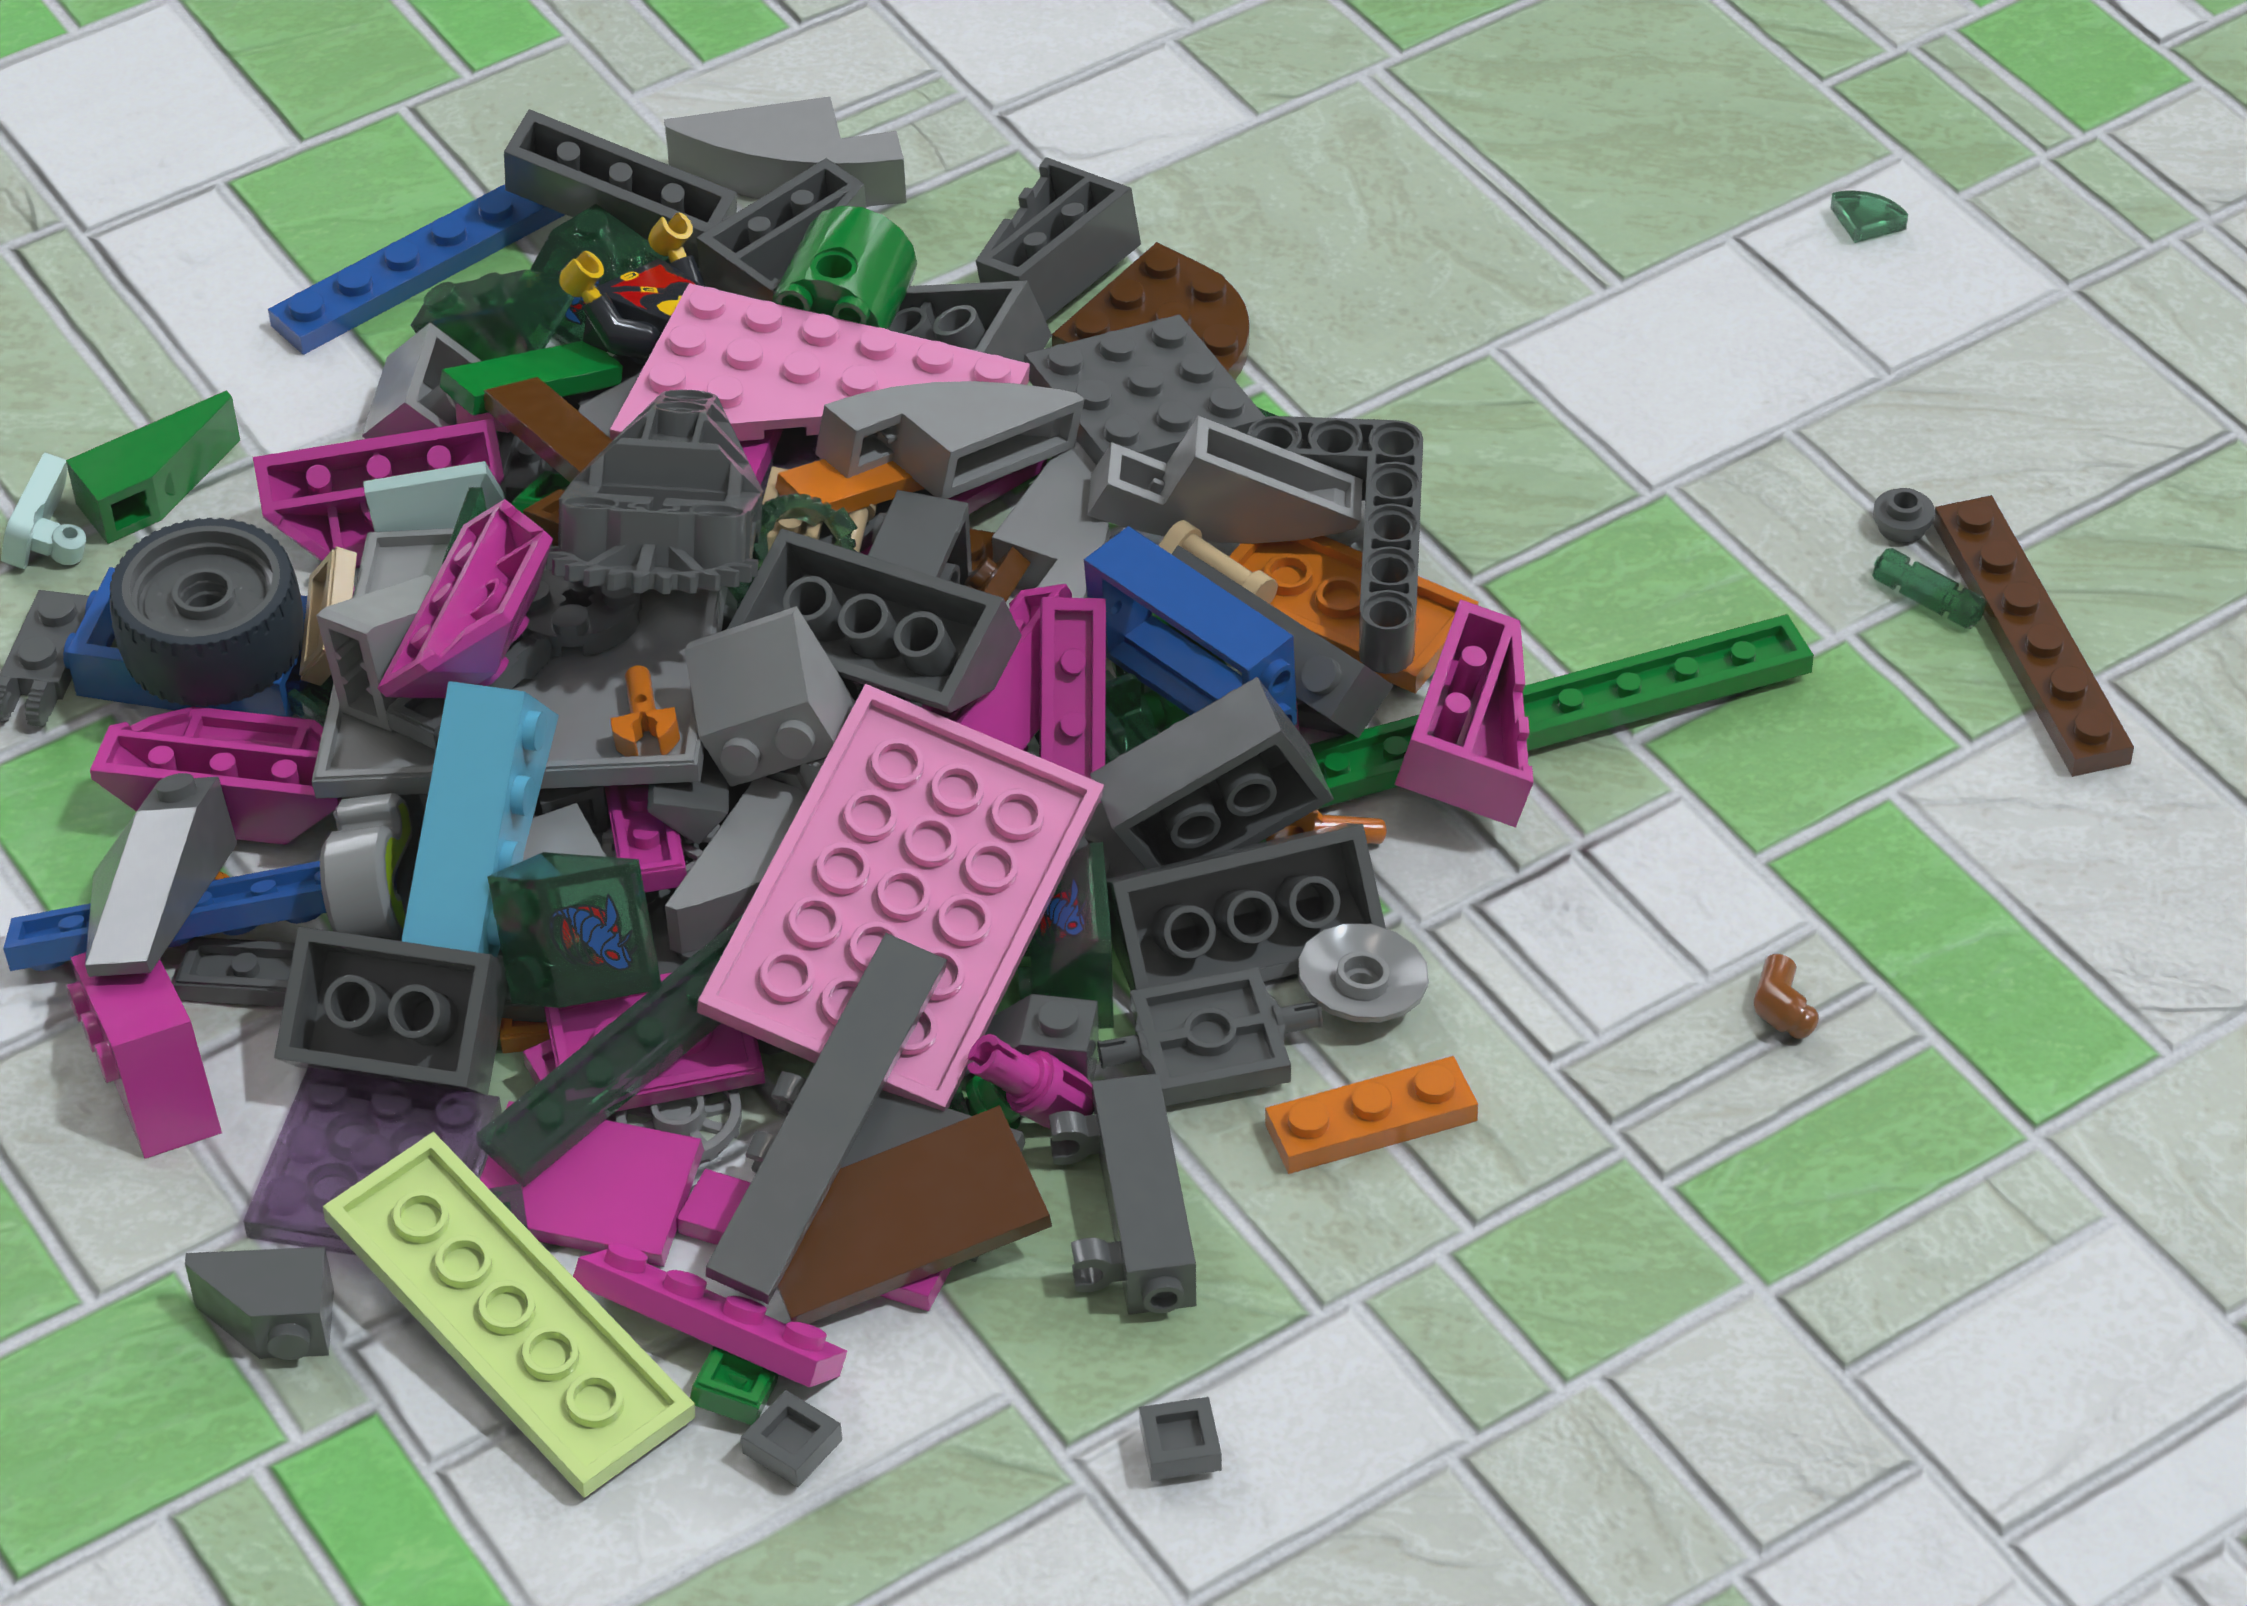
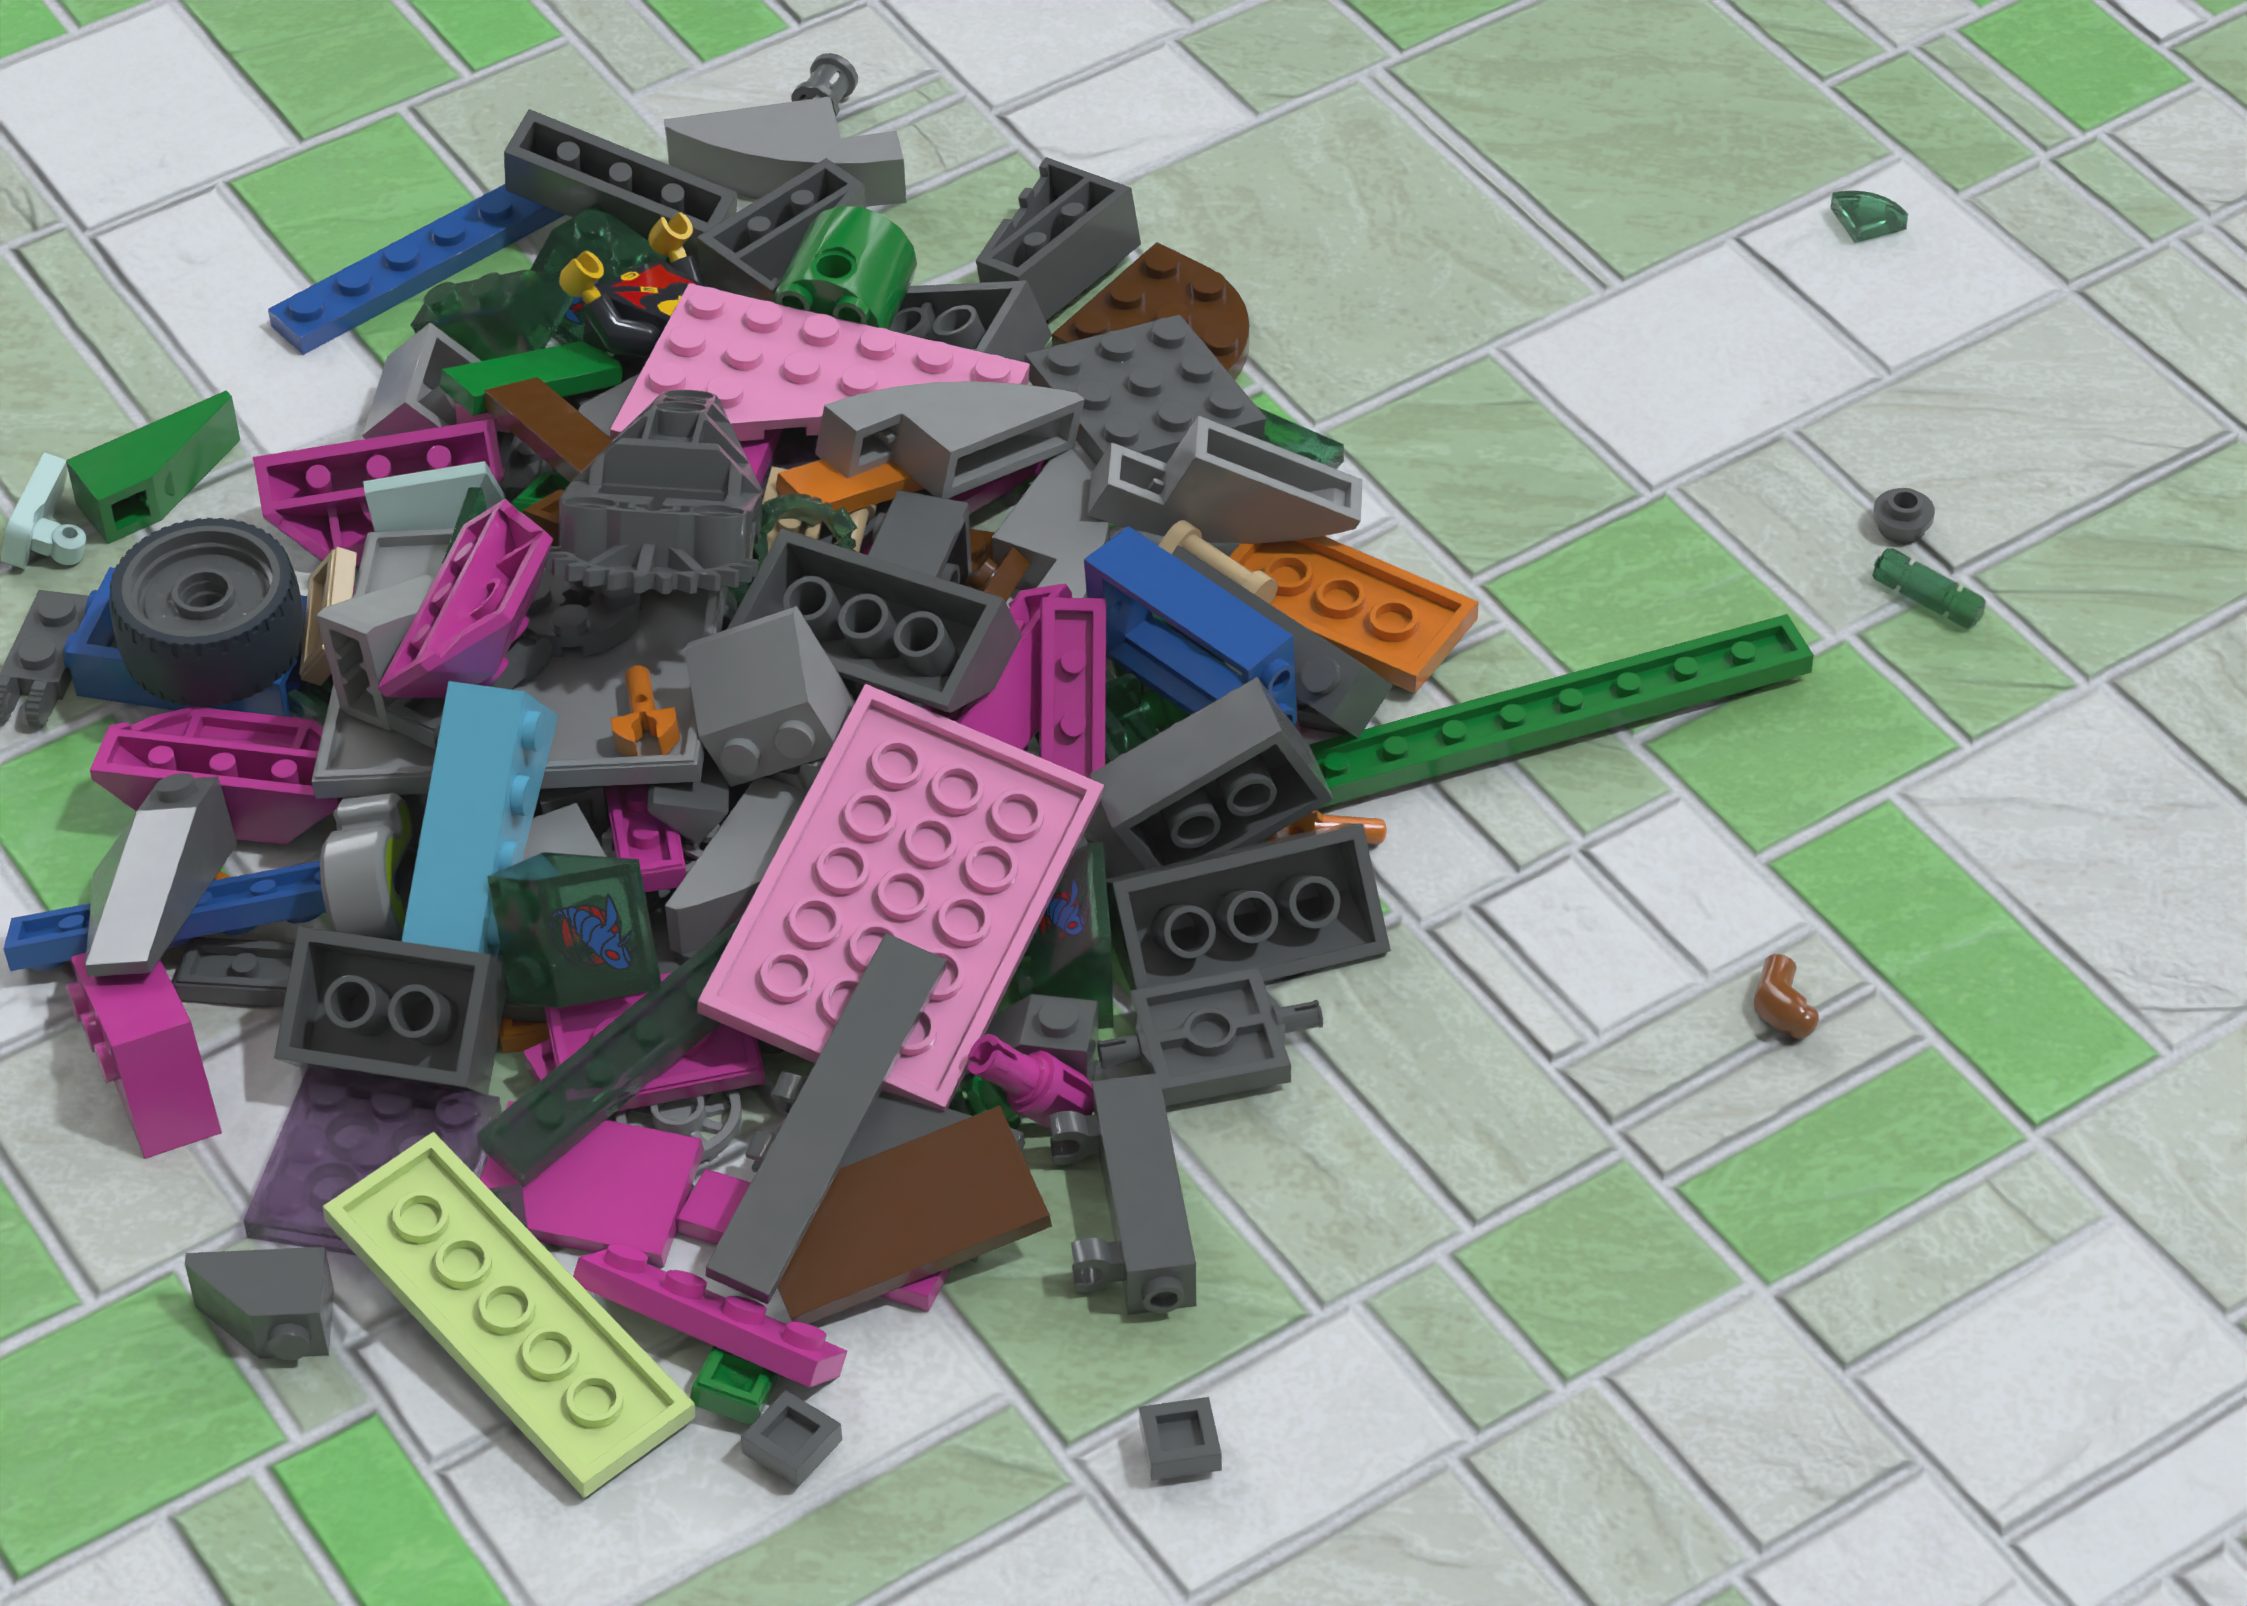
dark grey beam [1247,416,1423,674] -> none
orange plate [1265,1056,1478,1174] -> none
light grey dish [1298,923,1429,1023] -> none
dark pink wedge [1395,599,1534,828] -> none
reddish brown plate [1933,495,2134,777] -> none
none -> dark grey bush [791,53,858,117]

